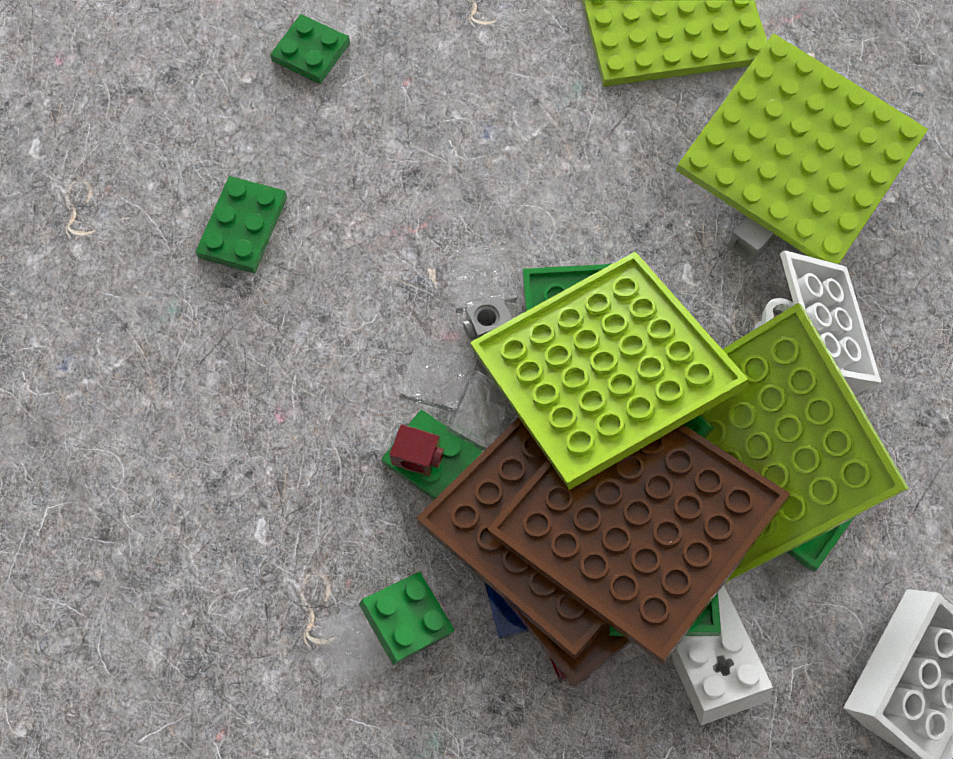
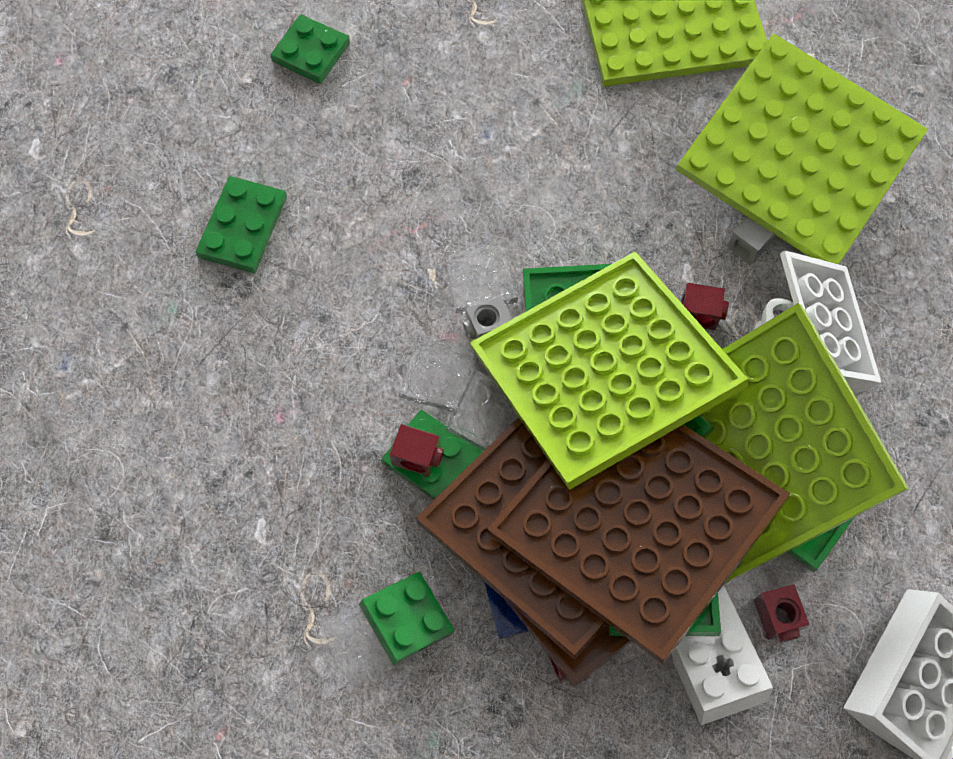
none -> dark red brick [681,282,729,330]
none -> dark red brick [754,584,810,643]

